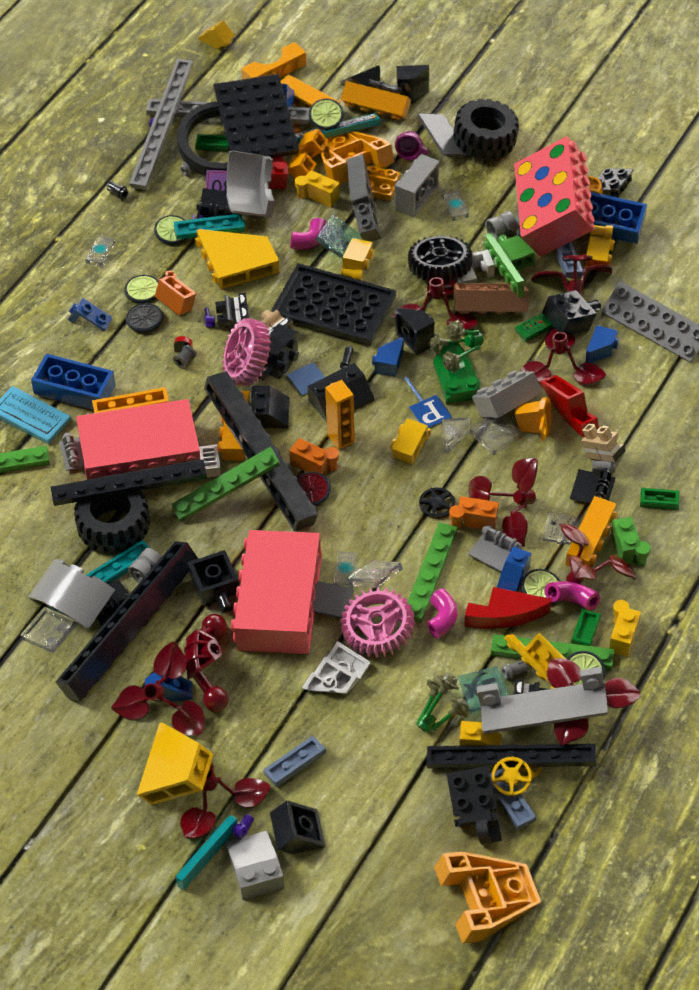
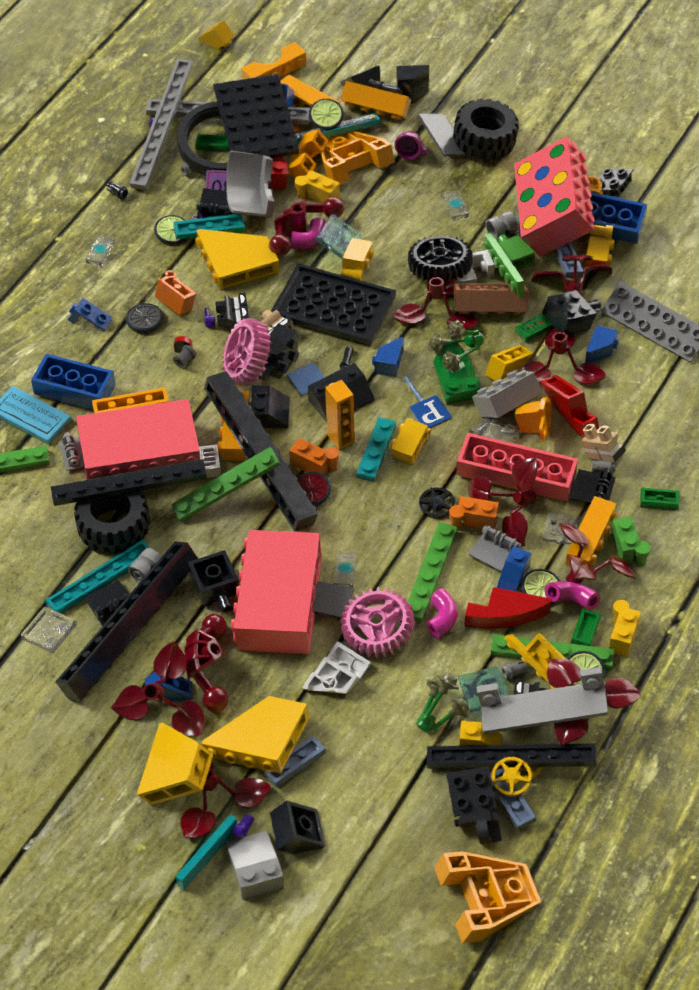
light grey panel [28,559,115,628] -> none
yellowish green wheel [124,275,158,303] -> none
dark grey brick [347,154,381,242] -> none
clear plate [347,560,403,588] -> none
light orange slope [367,166,400,201] -> none
light grey brick [394,154,439,218] -> none
black slope [395,308,435,355] -> none
clear slope [442,417,471,454] -> none
none -> yellow slope [201,696,310,774]
none -> dark red piece [269,197,344,257]
none -> teal plate [356,417,396,482]
none -> coral brick [456,433,578,502]
none -> yellow slope [485,344,534,382]

